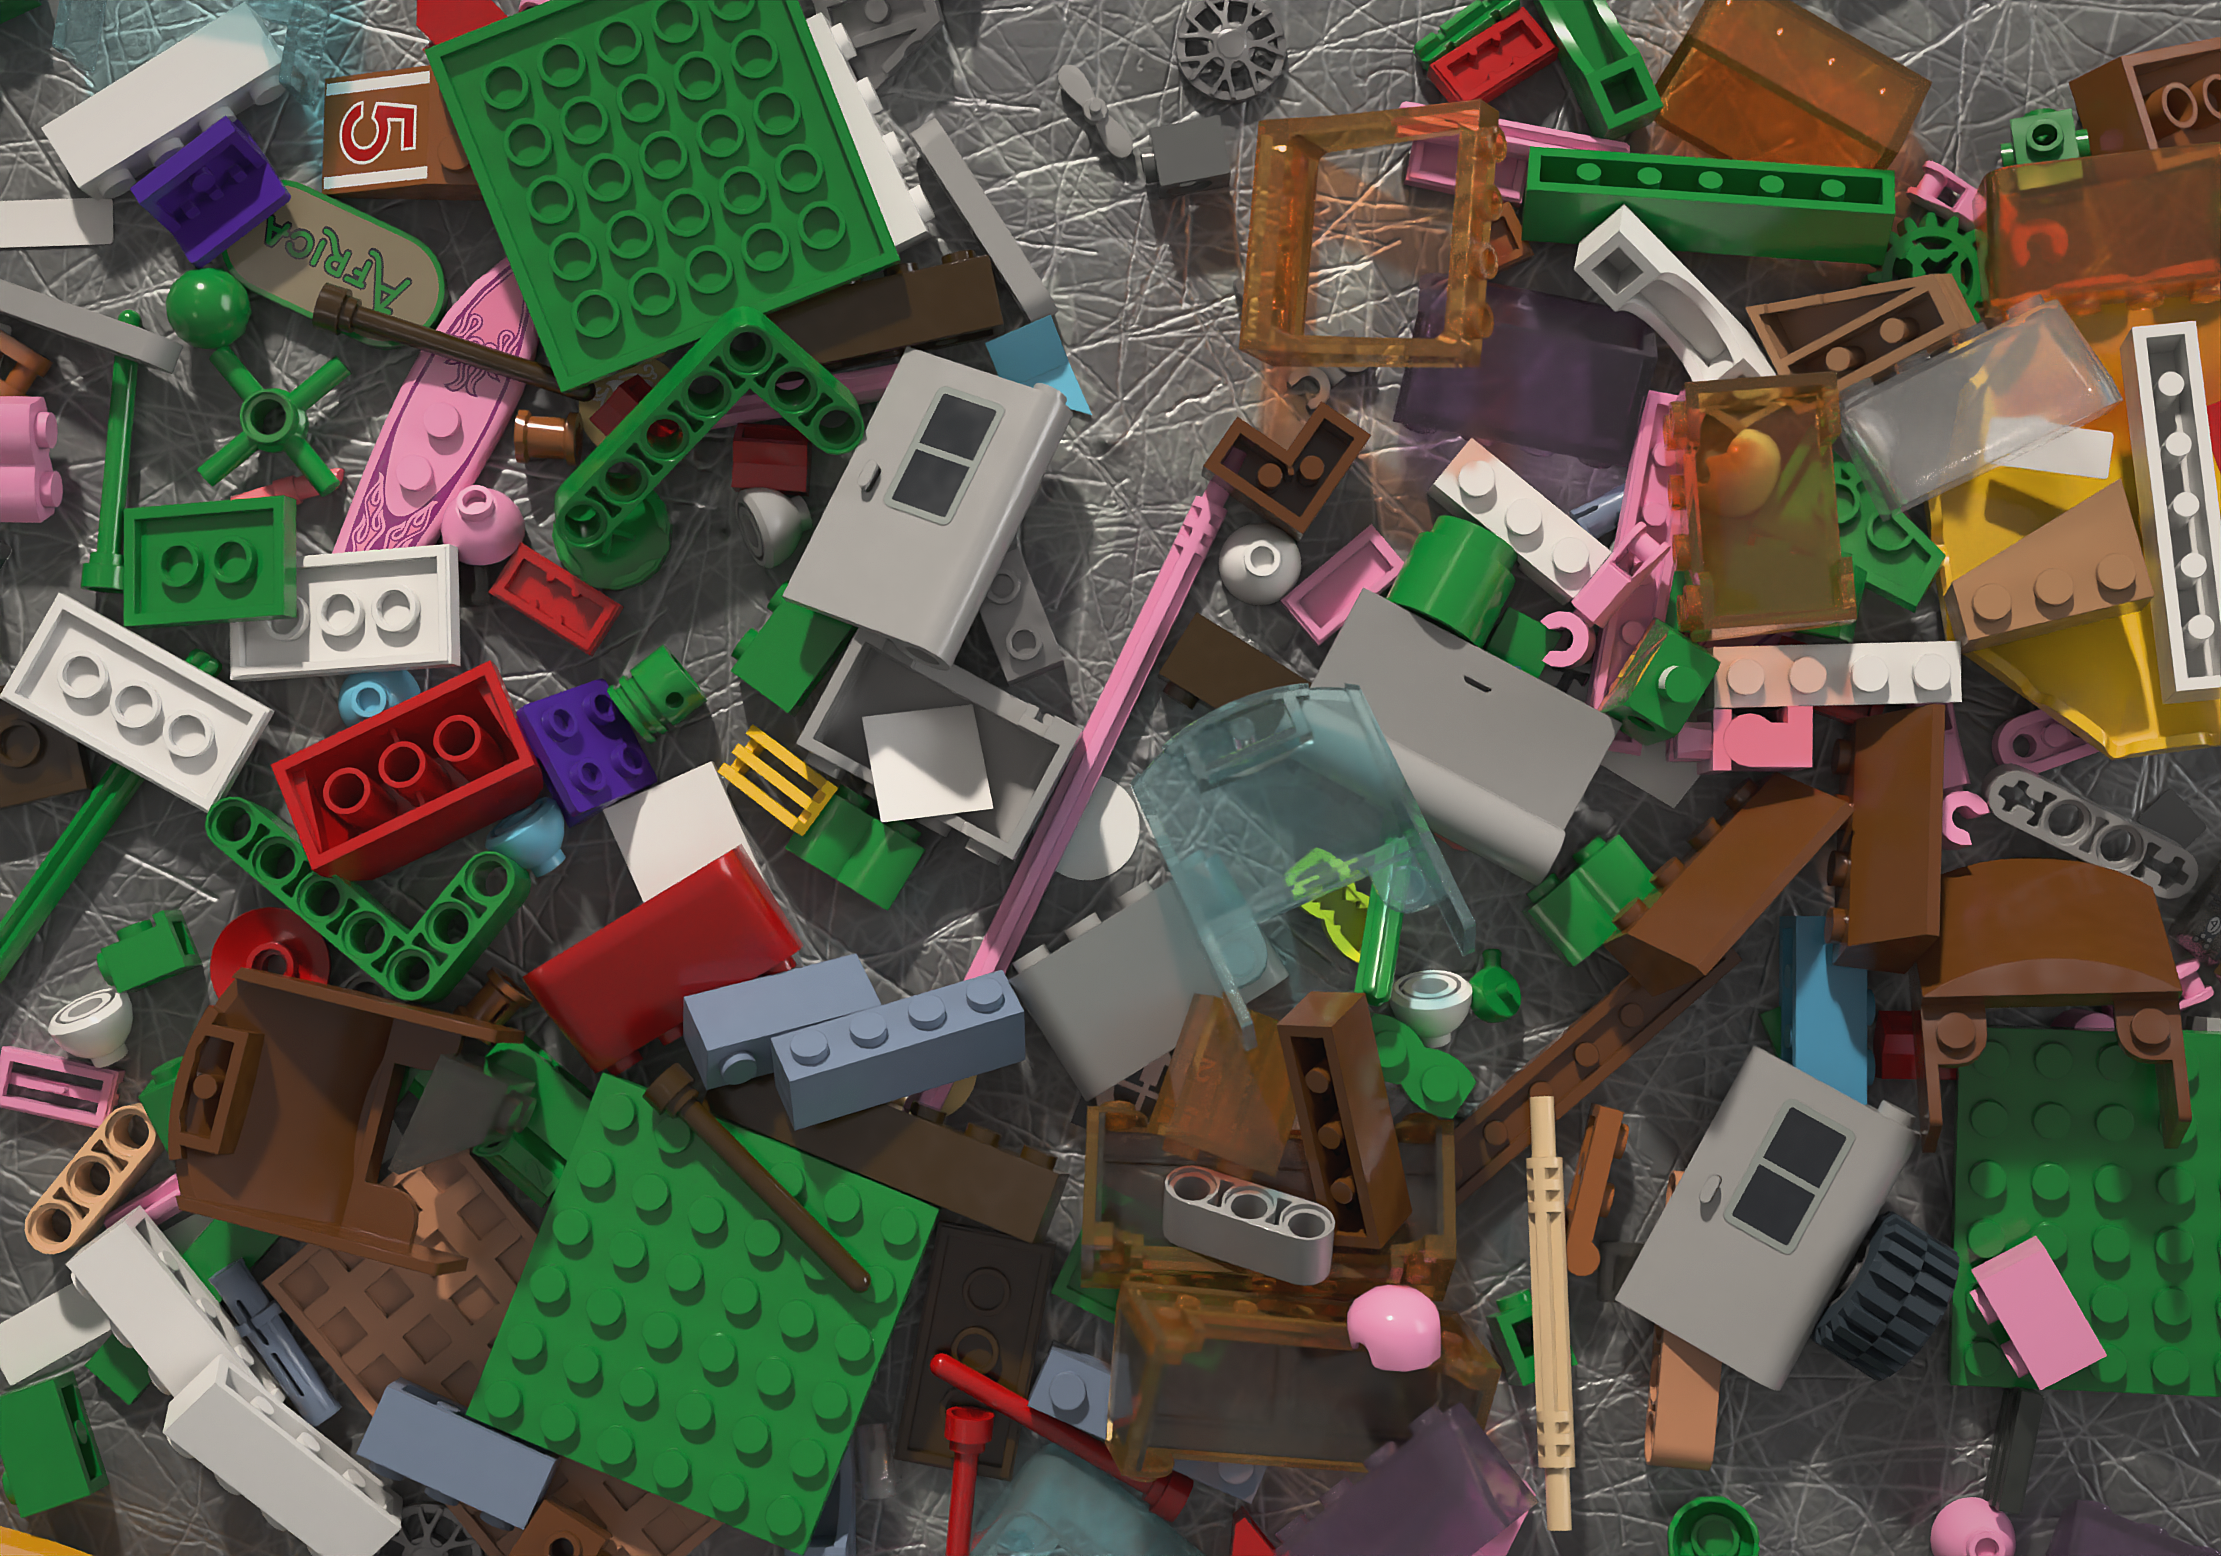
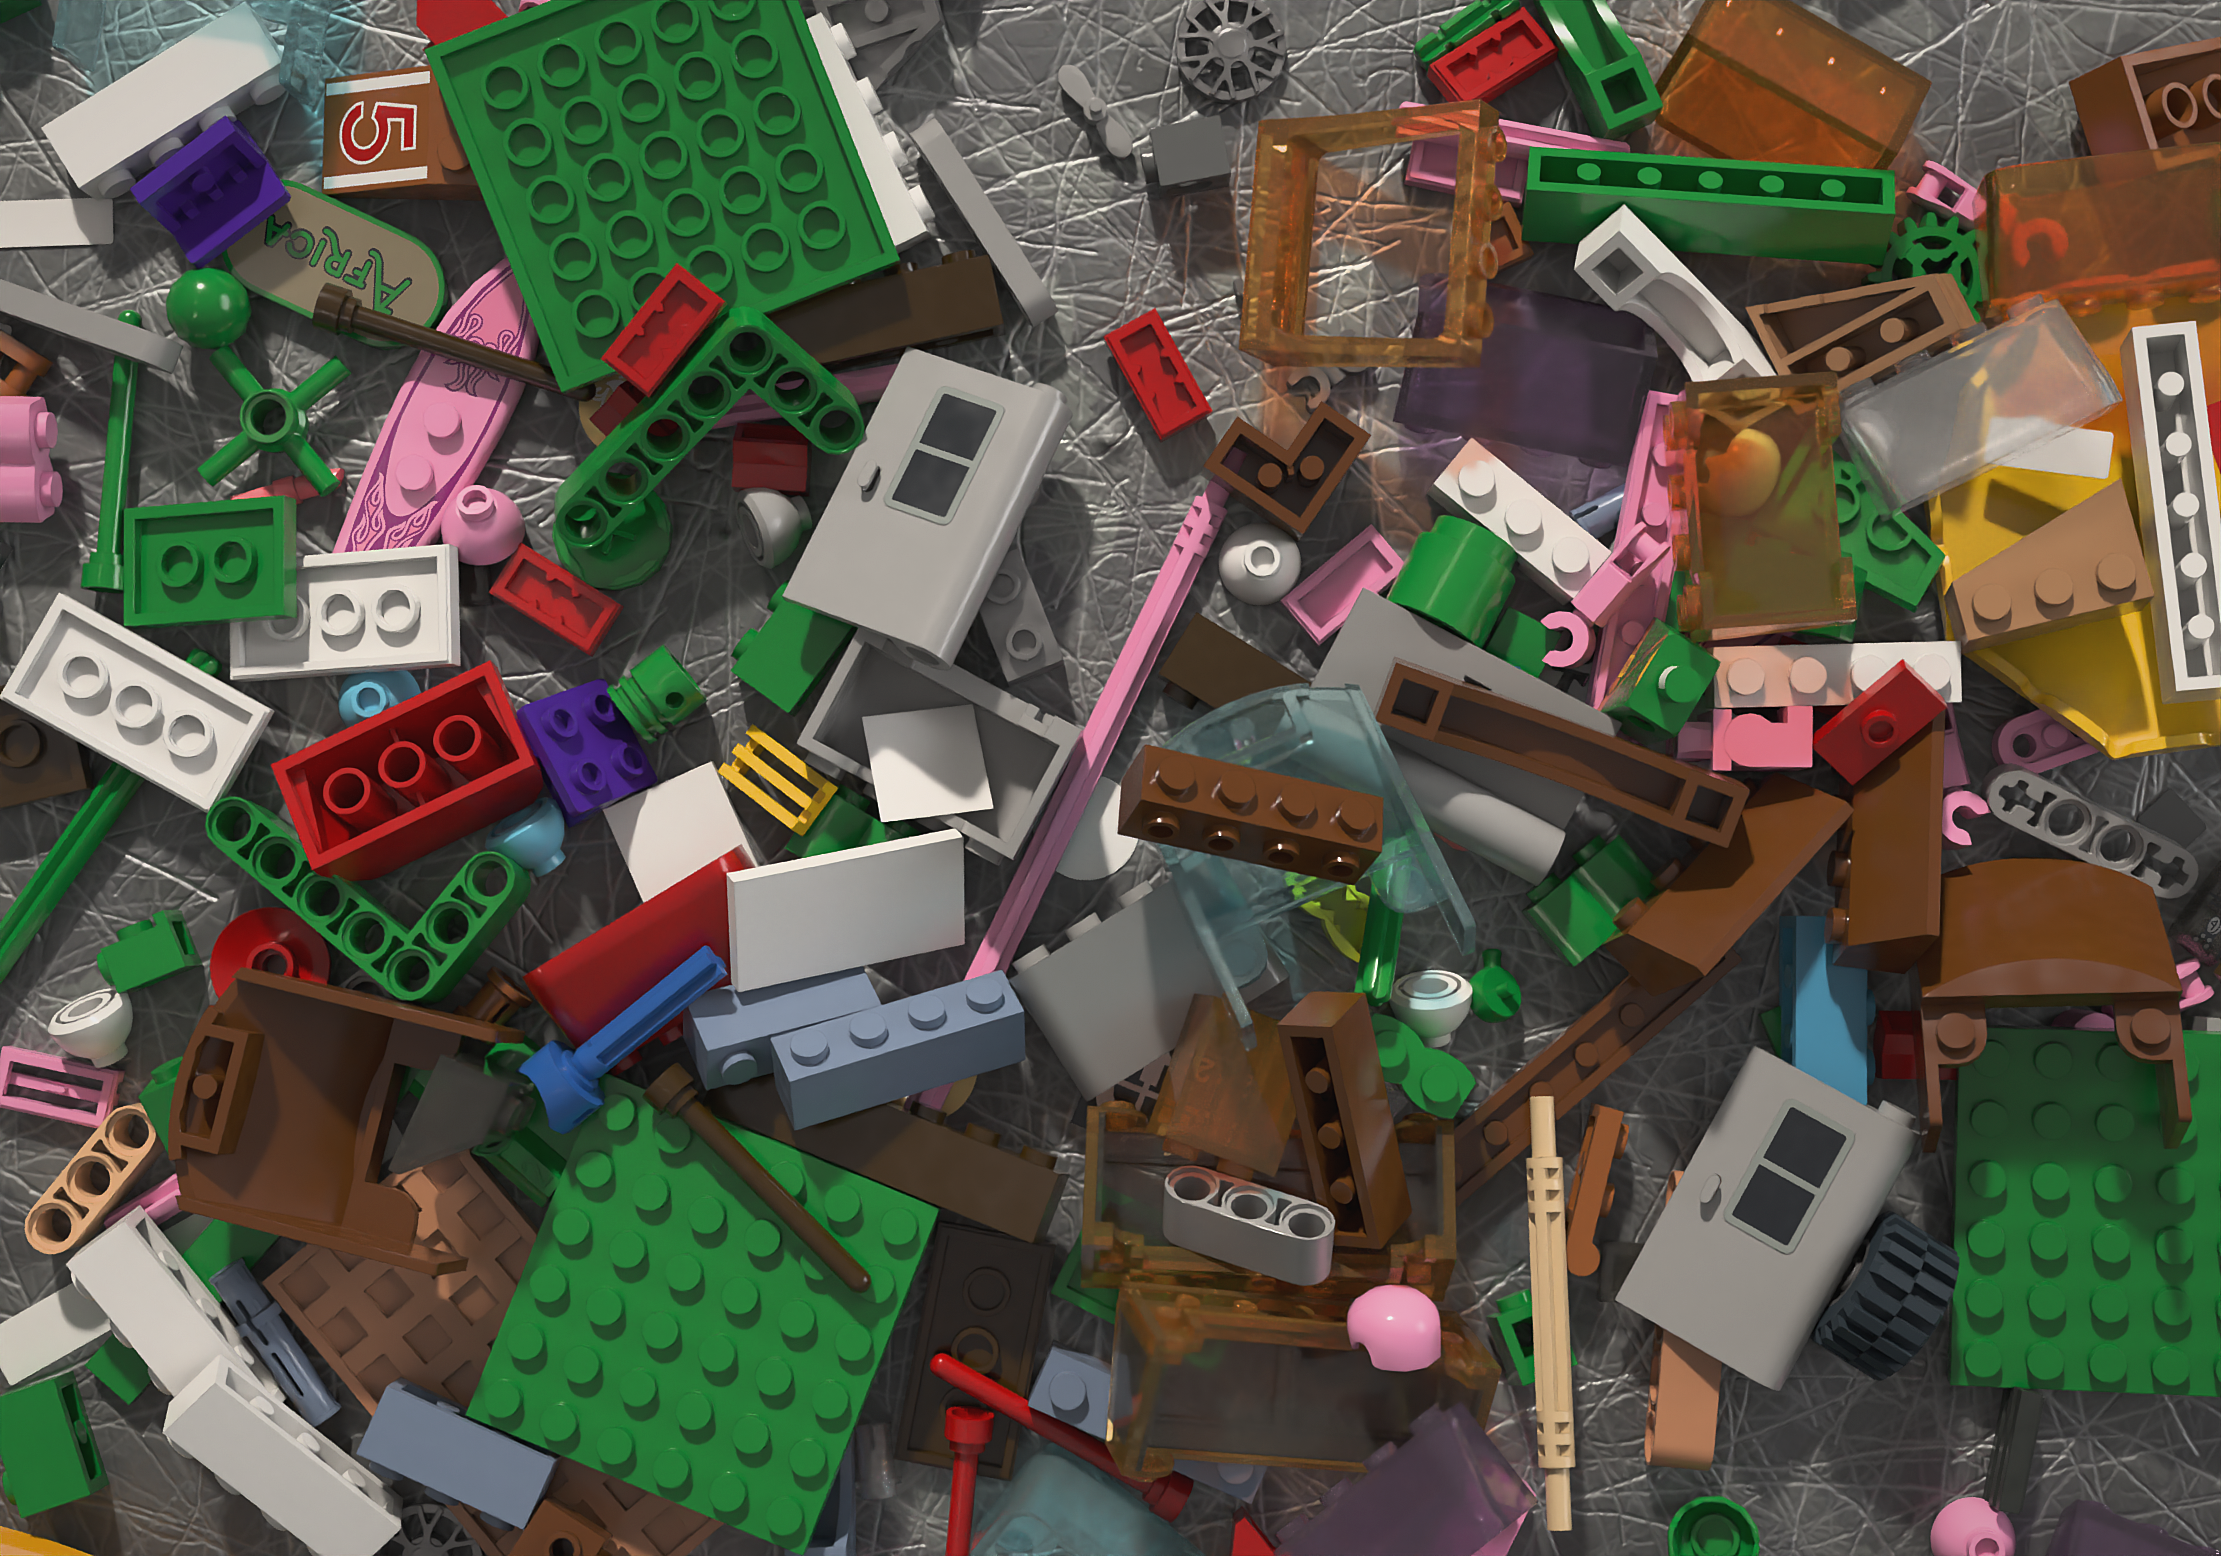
dark orange bush [514,410,583,466] -> none
medium azure sticker [985,315,1092,415] -> none
bright pink brick [1969,1236,2107,1390] -> none
green brick [2000,108,2091,210] -> none
none -> blue piece [515,945,727,1134]
none -> red plate [601,263,727,399]
none -> white tile [726,828,965,992]
none -> red plate [1103,308,1213,443]
none -> reddish brown brick [1117,744,1384,886]
none -> reddish brown arch [1373,656,1750,848]
none -> red plate [1813,659,1947,786]

